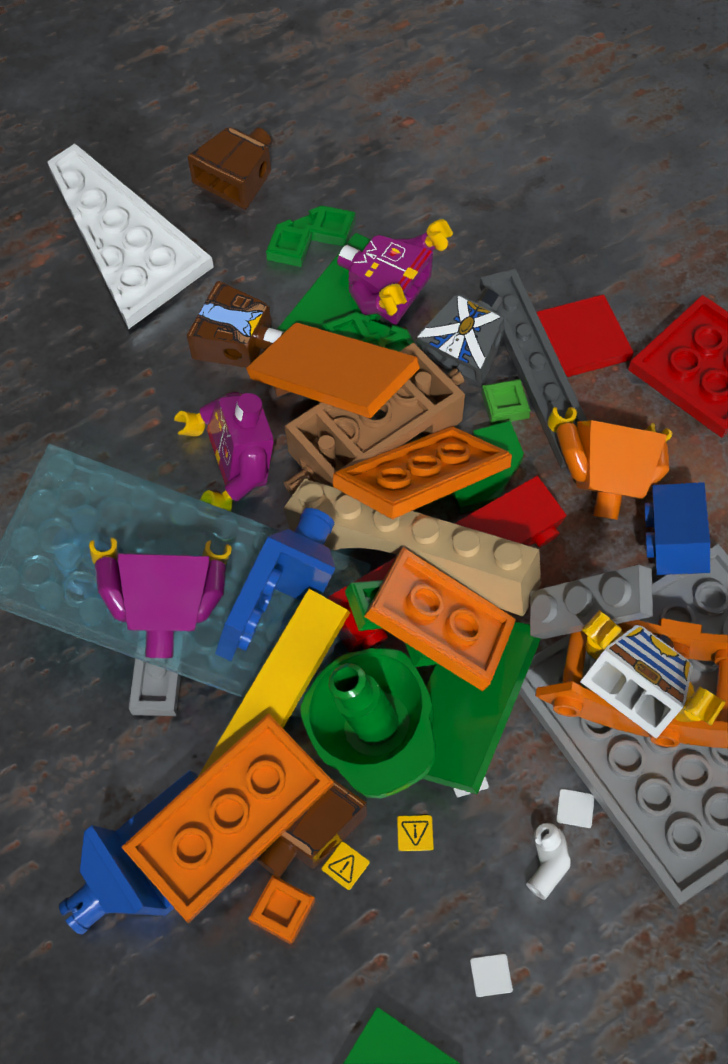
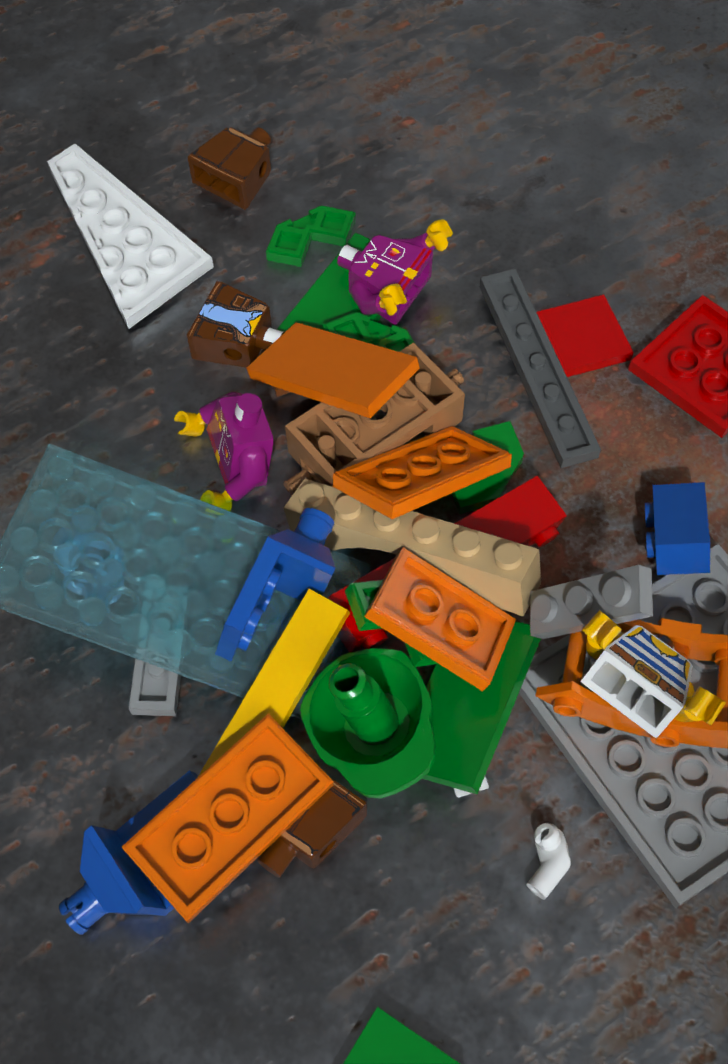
magenta torso [89,537,232,658] -> none
orange tile [248,875,315,945] -> none
yellow sticker [322,842,370,890] -> none
yellow sticker [397,815,434,851] -> none
torso [416,289,504,387] -> none
white sticker [470,954,513,997] -> none
bright green tile [481,379,530,425] -> none
orange torso [547,407,672,520] -> none
white sticker [557,789,595,828] -> none

